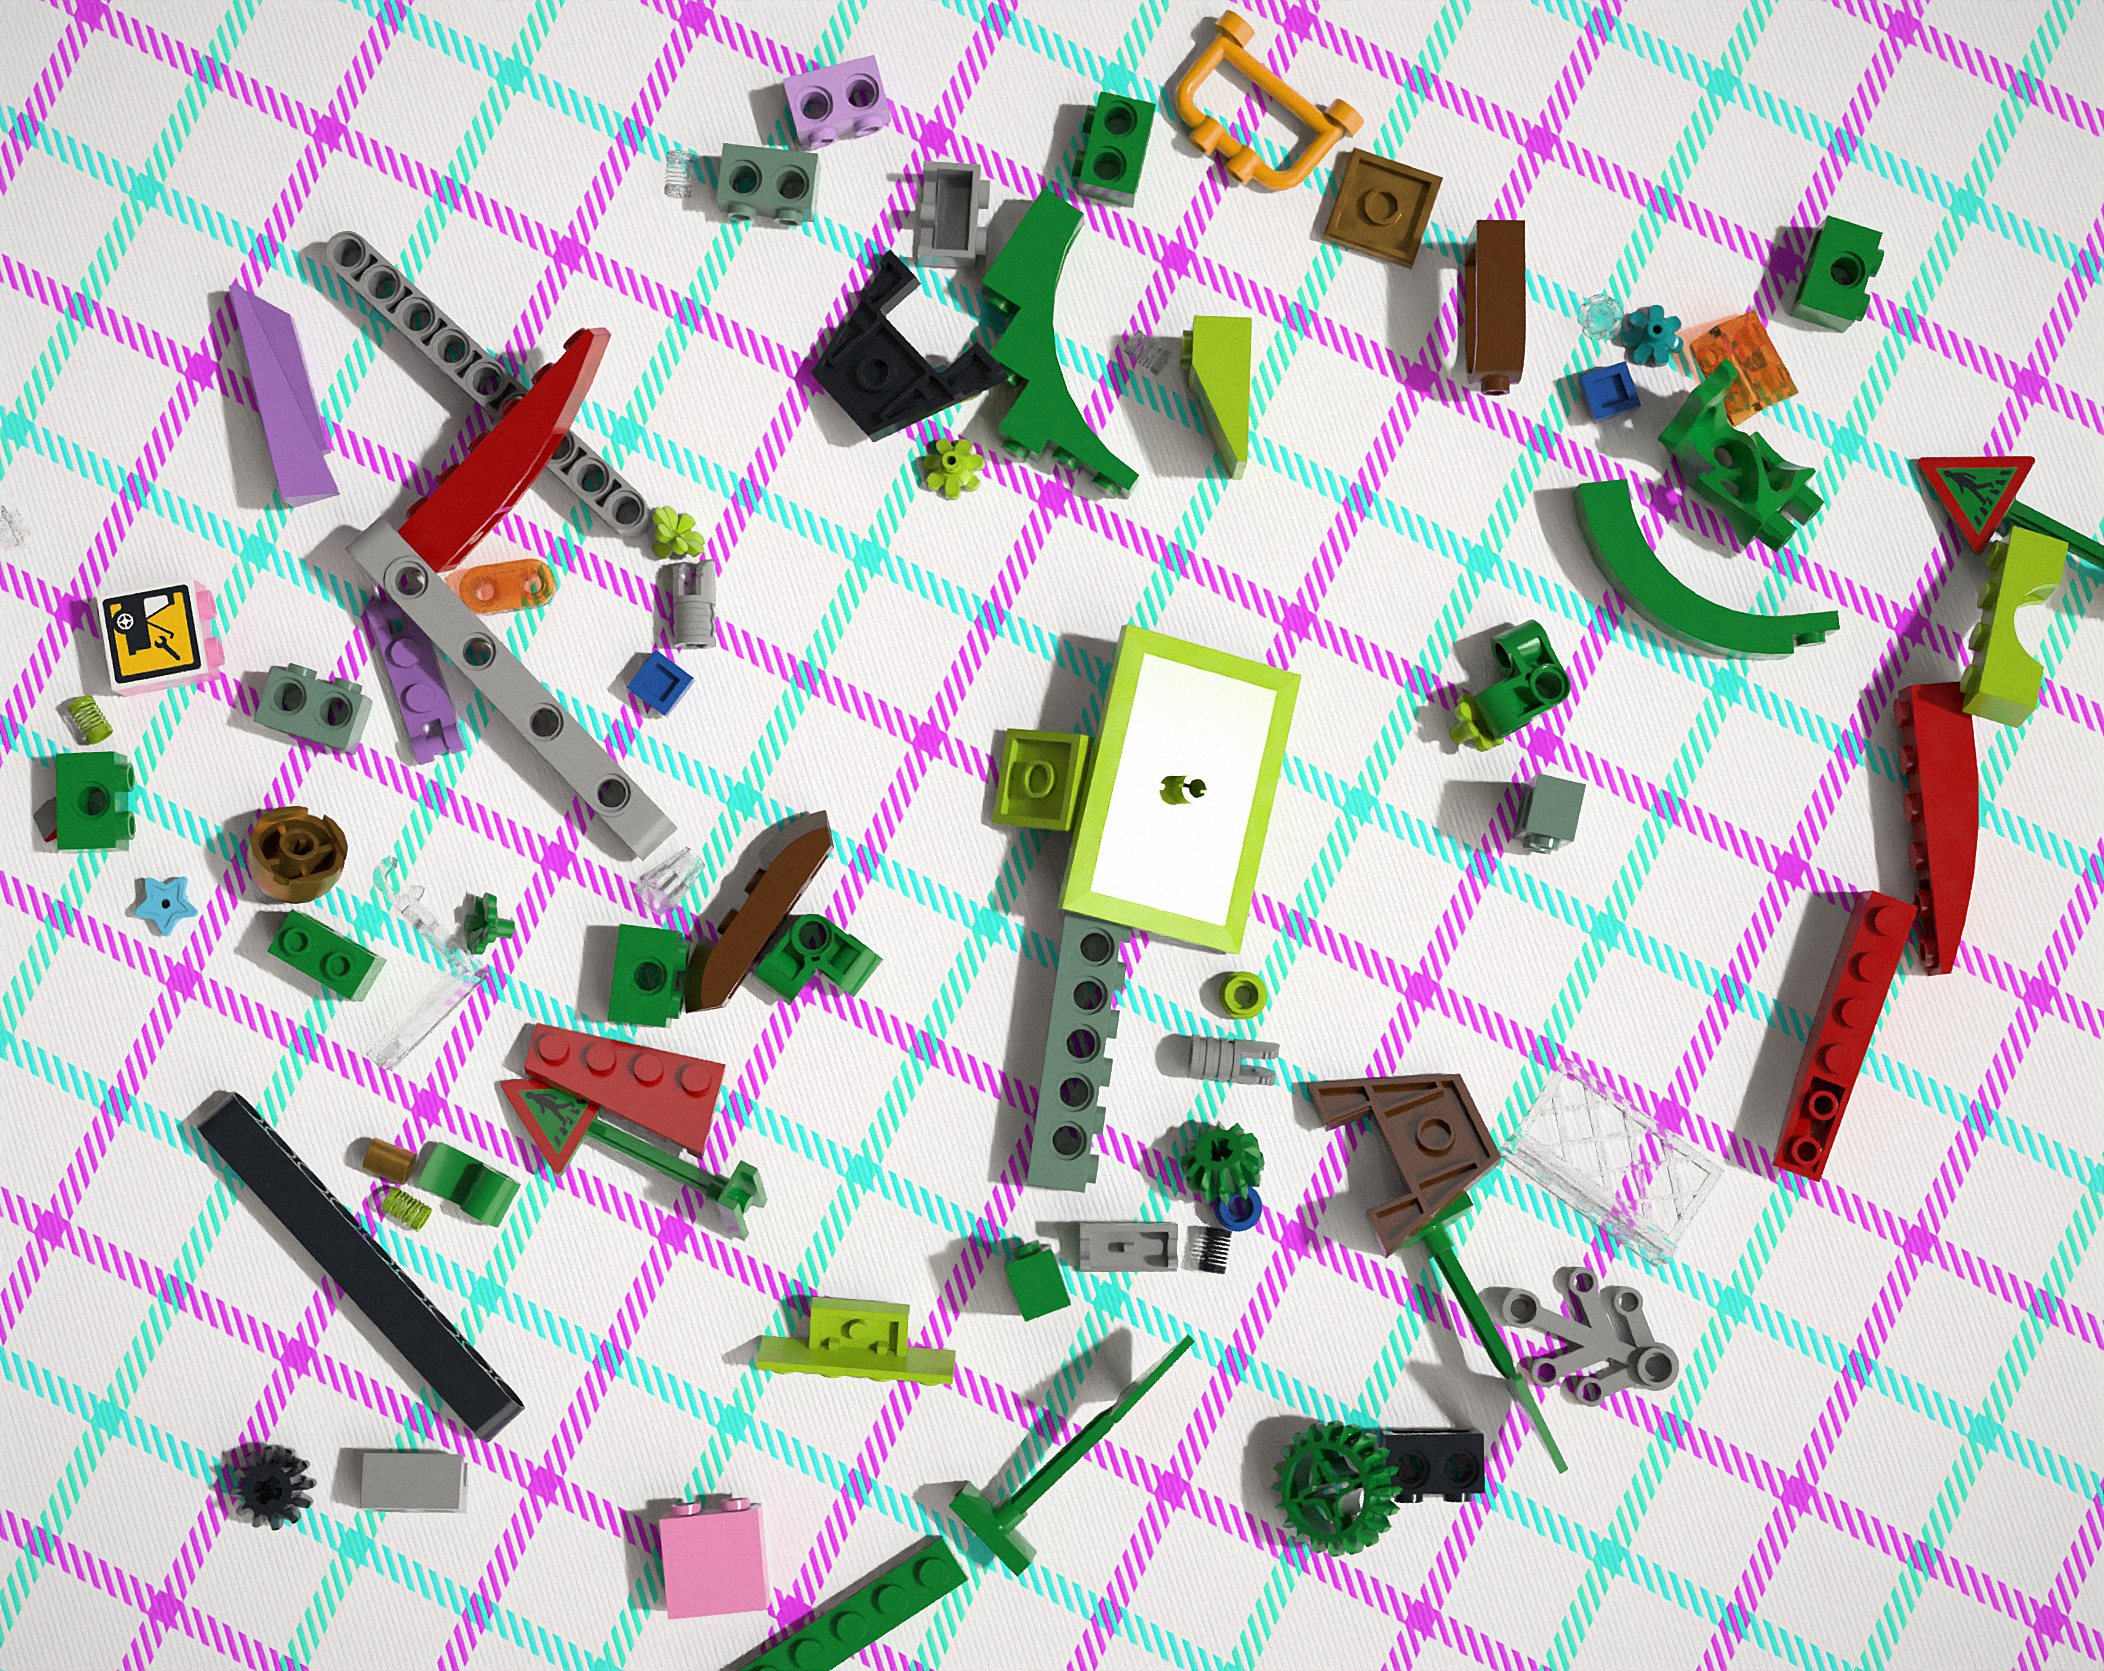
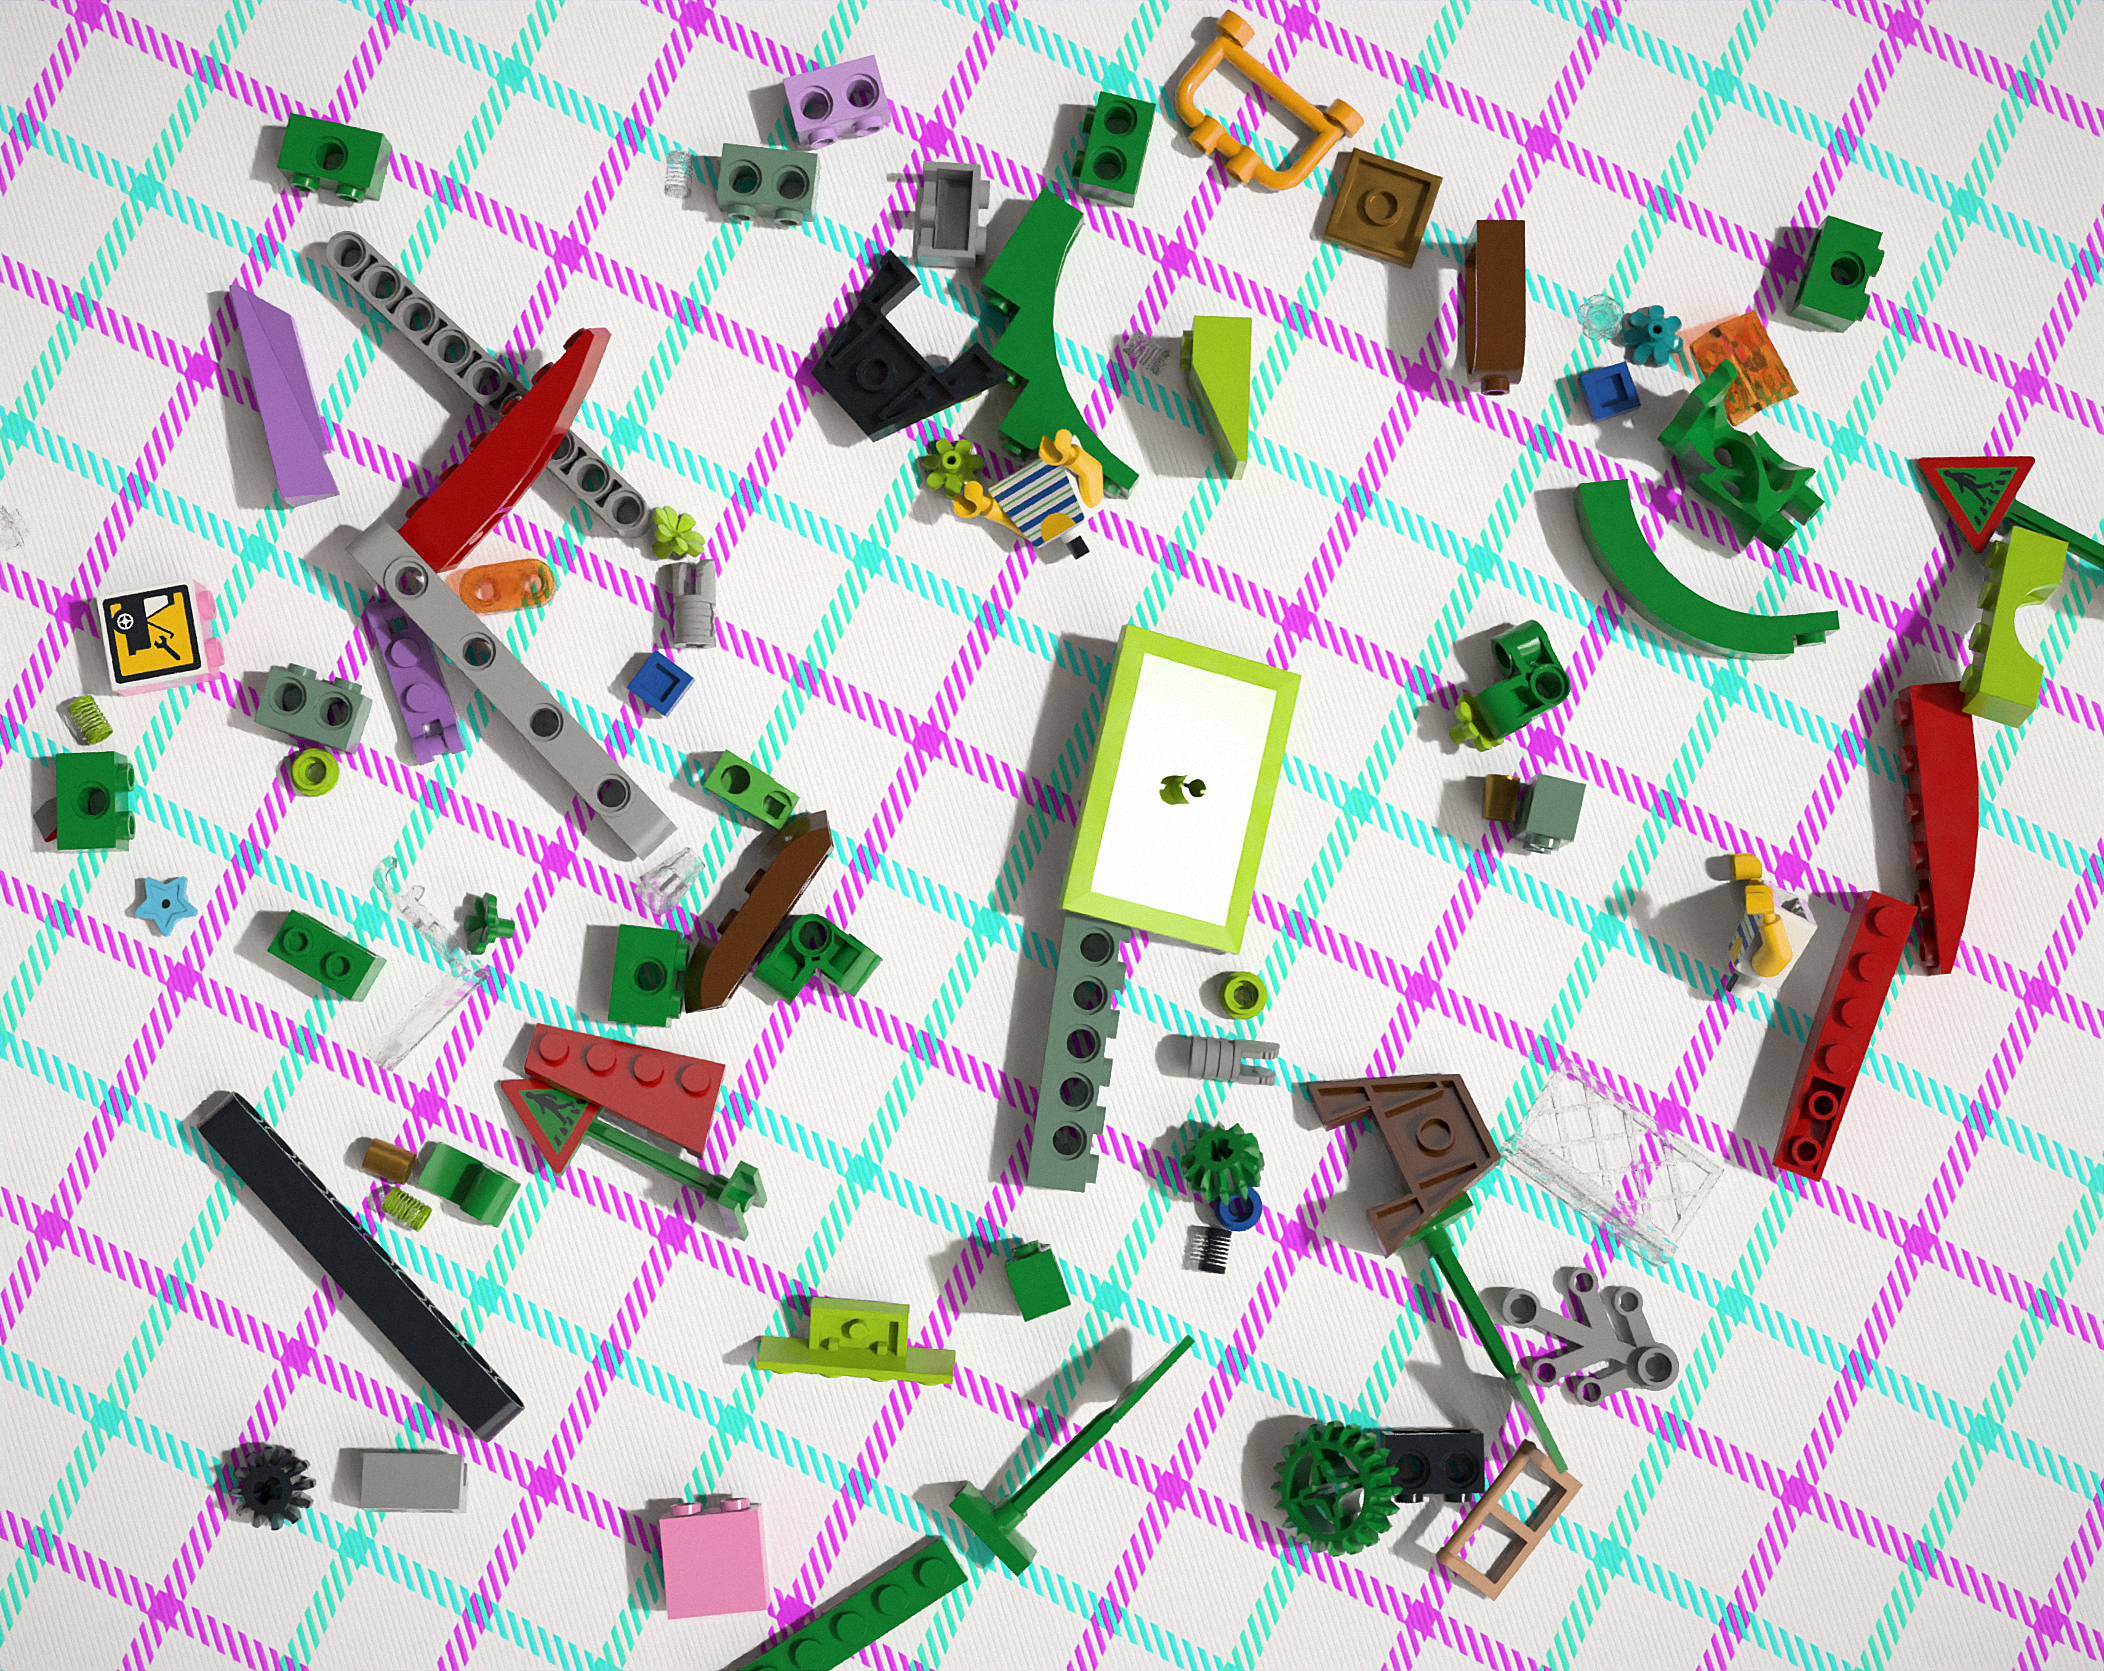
pearl gold cylinder [247,806,348,904] -> none
lime plate [992,728,1093,833] -> none
light grey hinge [1079,1222,1178,1272] -> none
none -> green brick [277,113,393,204]
none -> lime plate [291,748,340,797]
none -> bright green leg [703,749,800,830]
none -> torso [953,429,1105,560]
none -> window [1434,1438,1583,1601]
none -> pearl gold hinge [1482,774,1520,822]
none -> torso [1725,853,1818,1002]

